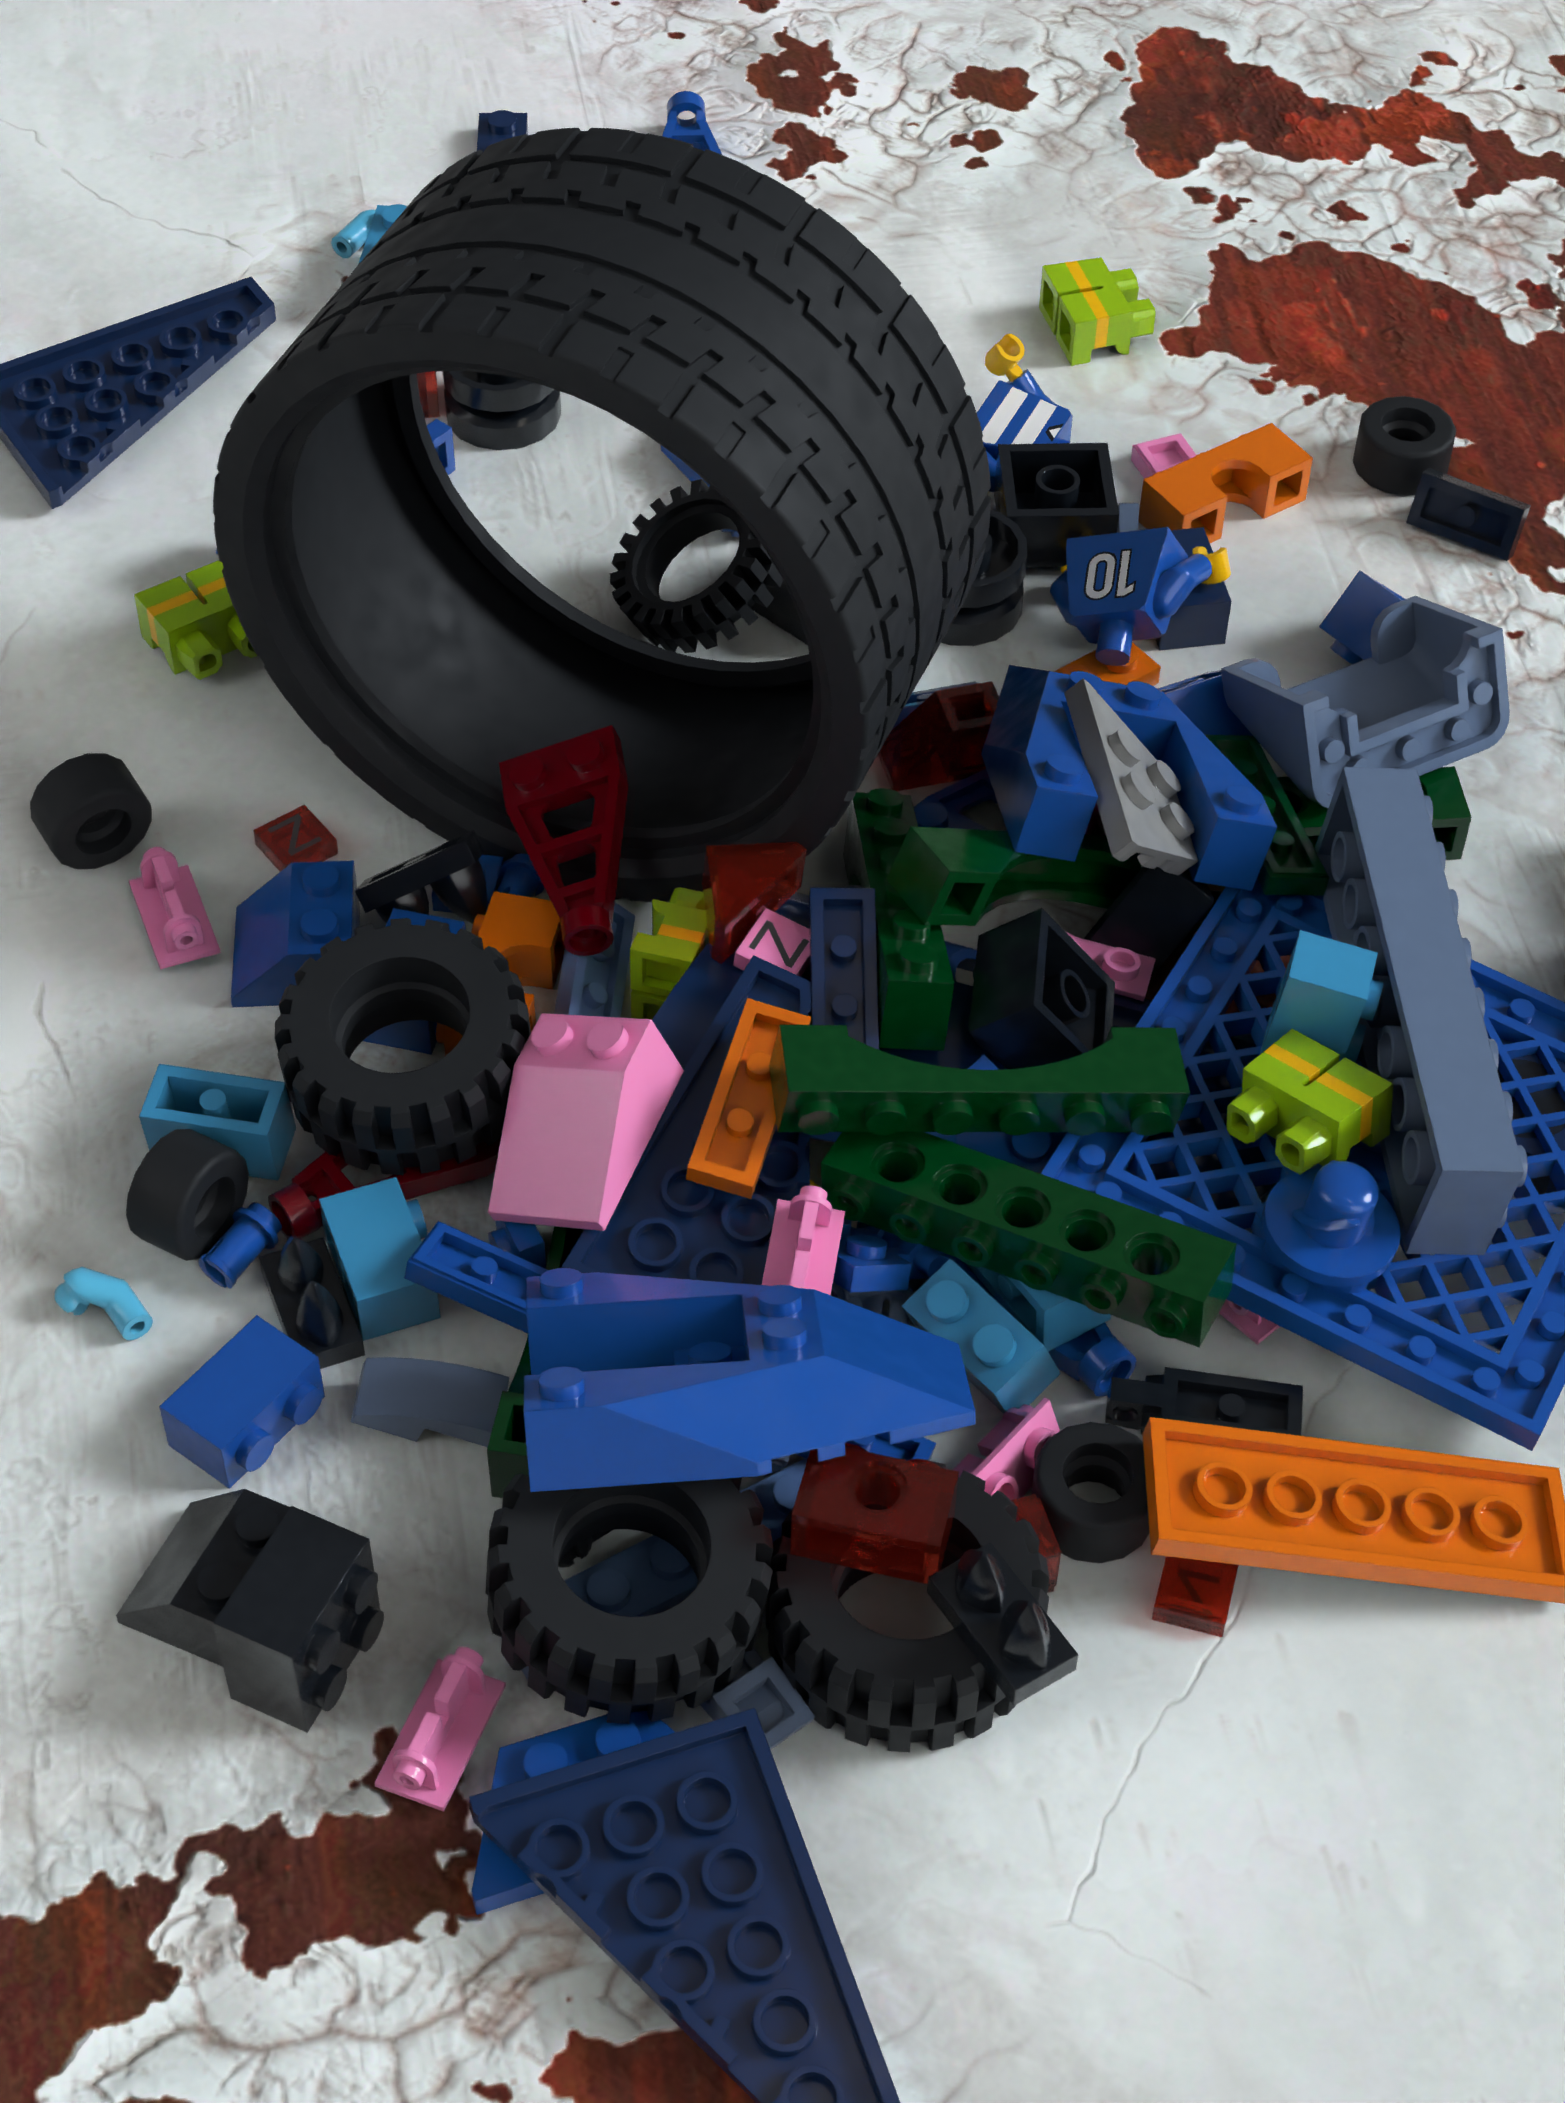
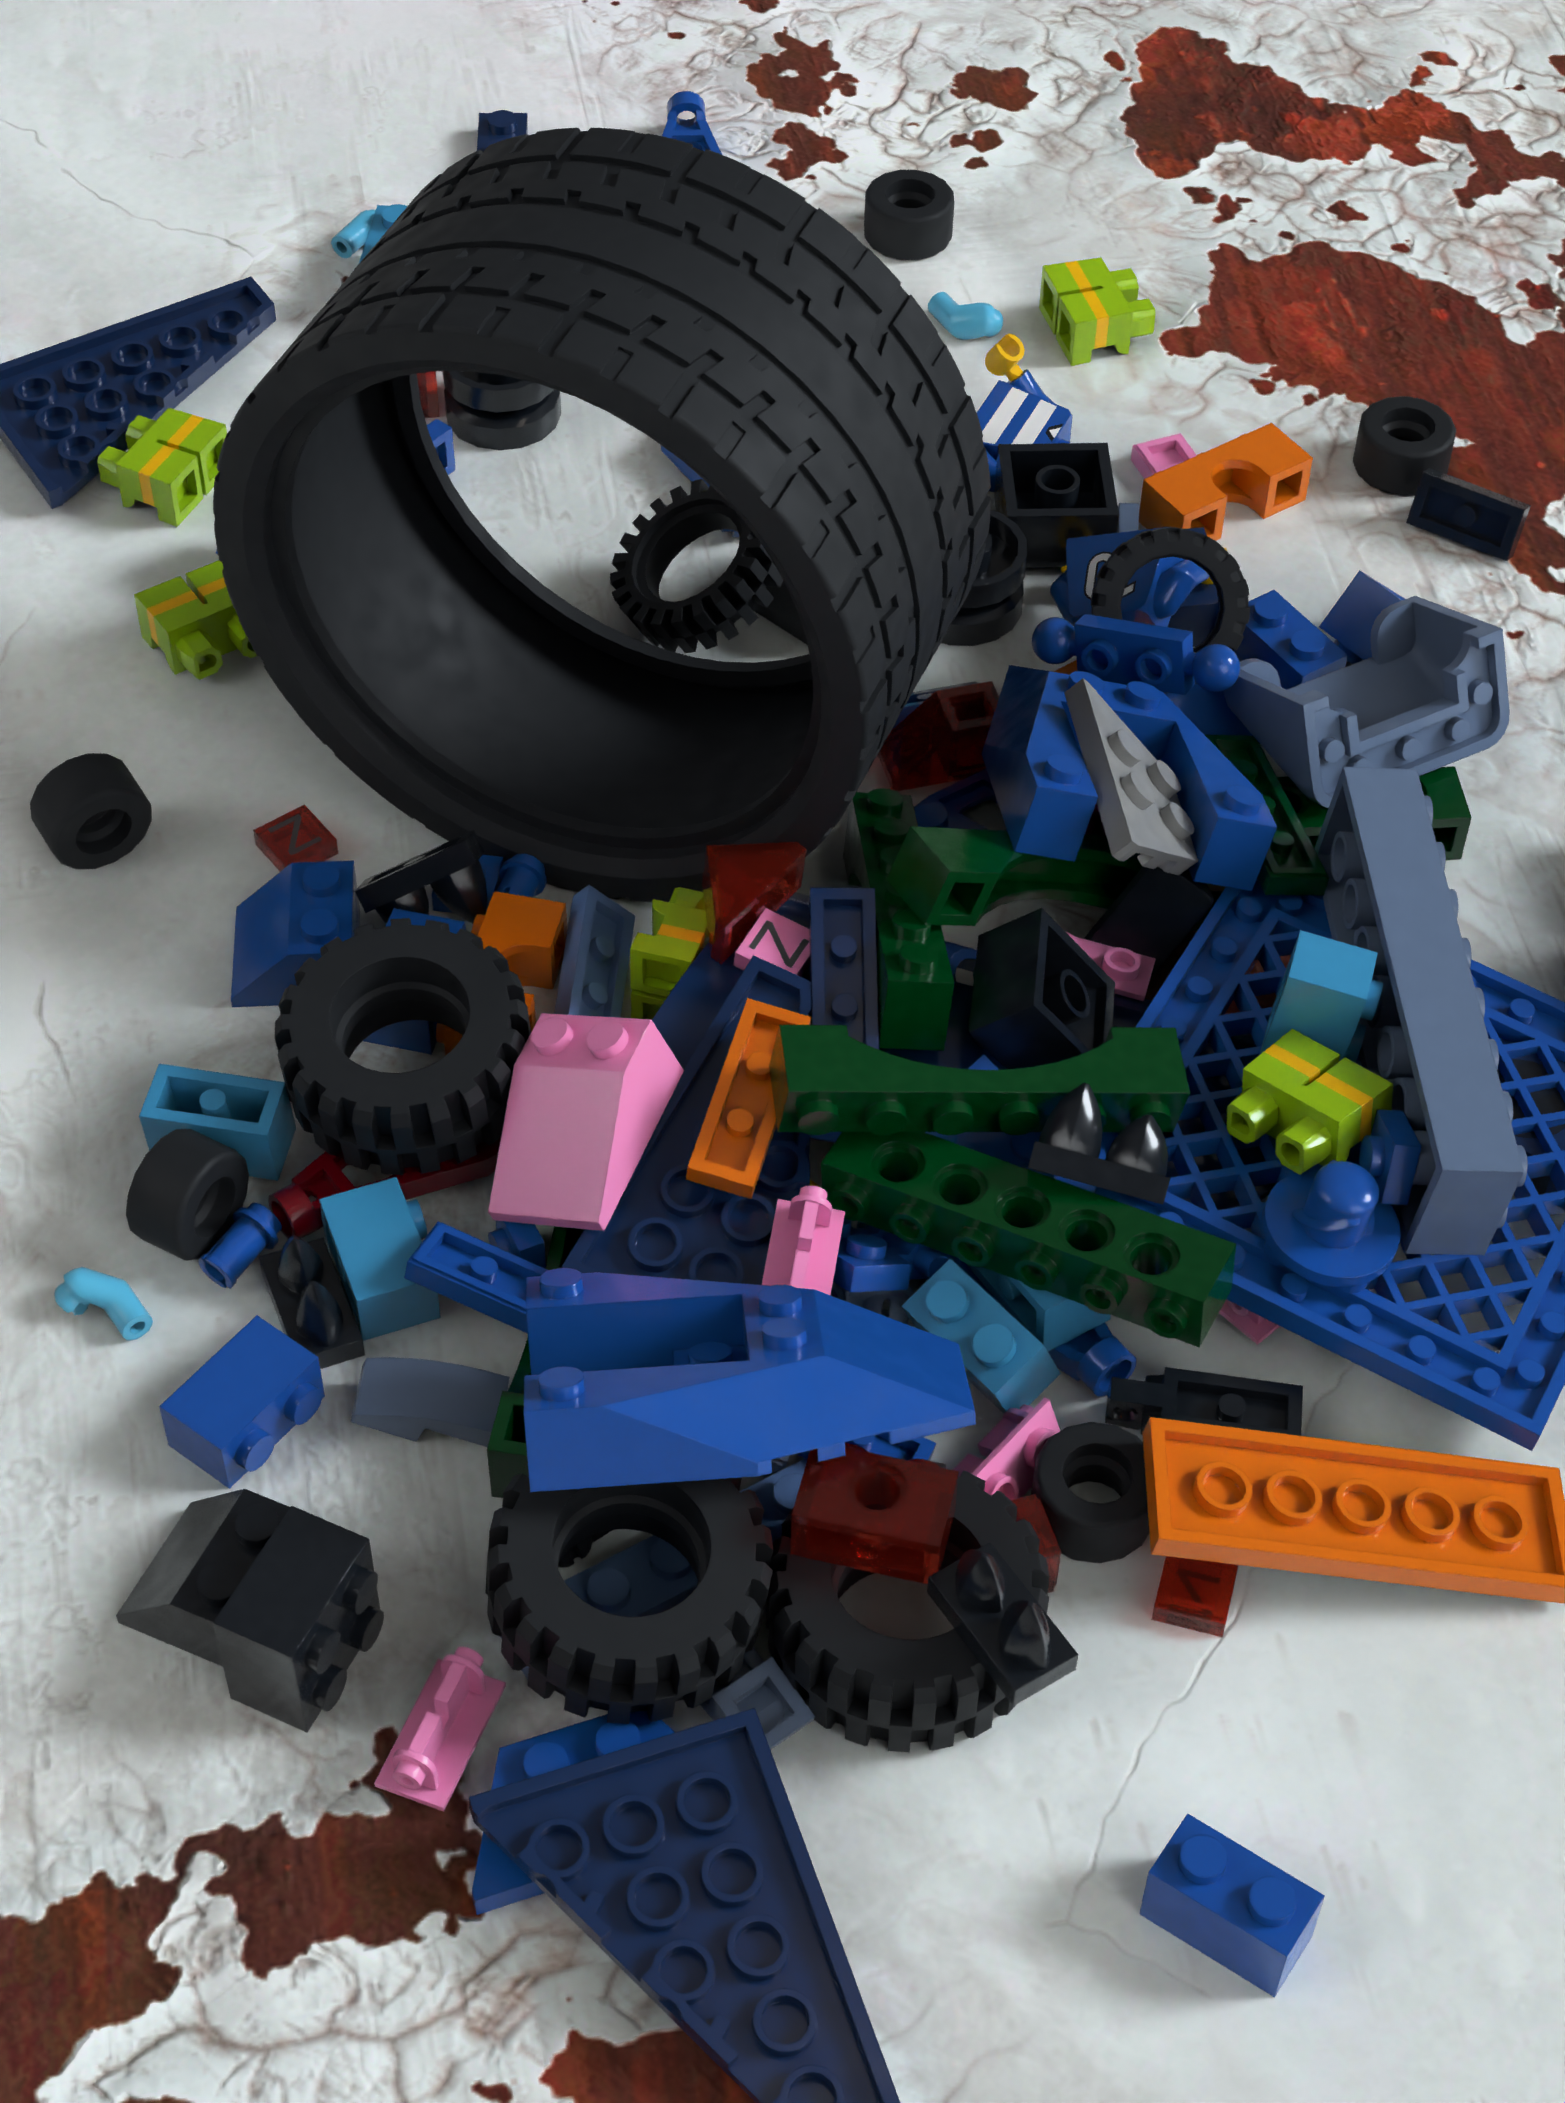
bright pink hinge [129,847,221,970] -> none
dark red plate [499,725,628,956] -> none
none -> lime hips [97,408,227,527]
none -> black tyre [864,170,954,260]
none -> medium azure arm [928,292,1003,340]
none -> black tile [1028,1083,1170,1205]
none -> blue plate [1032,614,1240,695]
none -> black tyre [1091,527,1250,682]
none -> blue brick [1139,1813,1325,1998]
none -> blue brick [1234,590,1348,690]
none -> blue plate [1359,1109,1422,1205]

